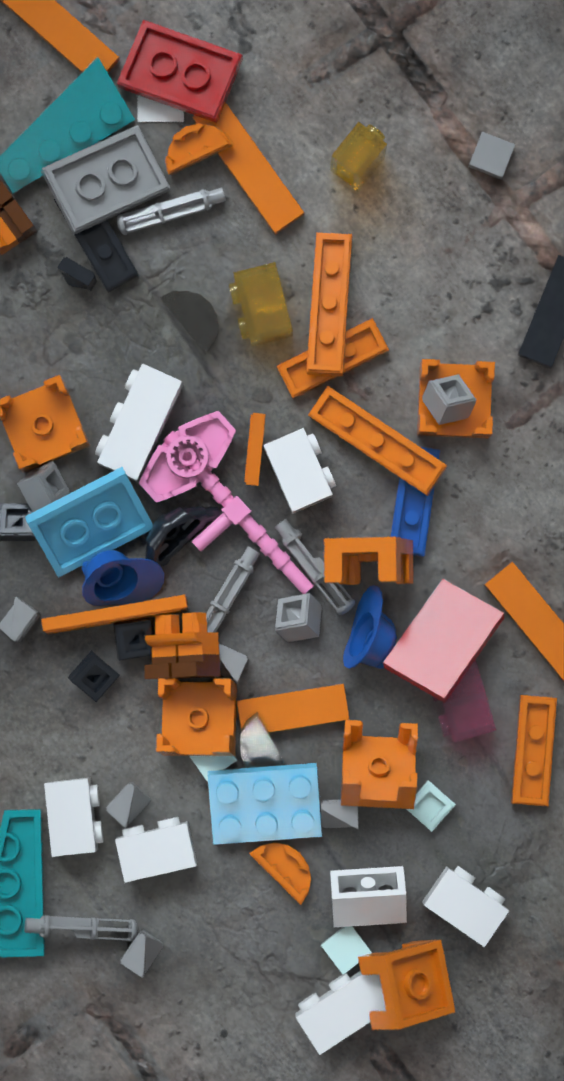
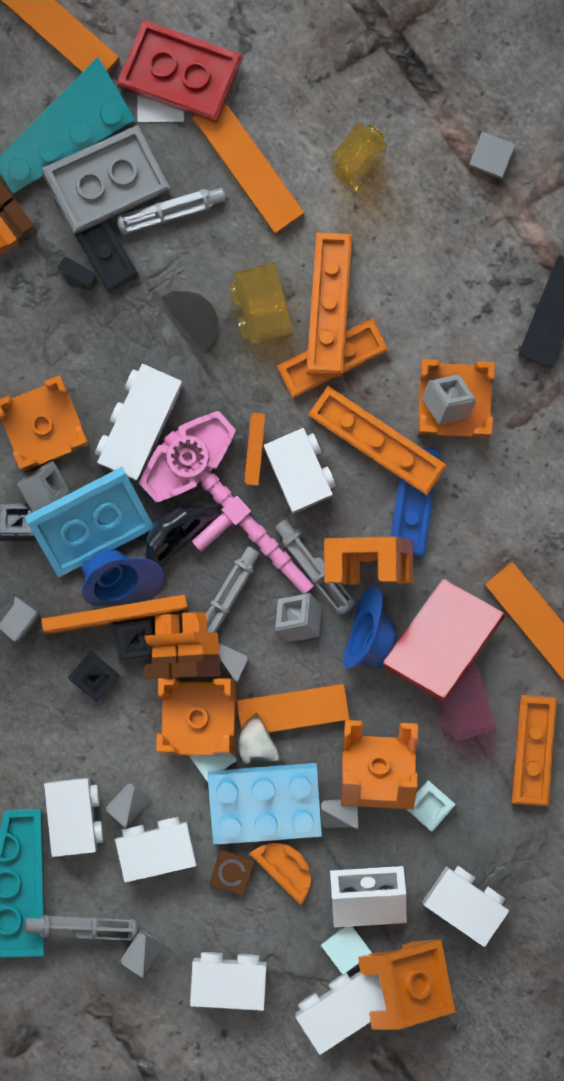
orange tile [165,123,234,175] -> none
none -> white brick [190,952,266,1010]
none -> reddish brown tile [209,849,255,896]

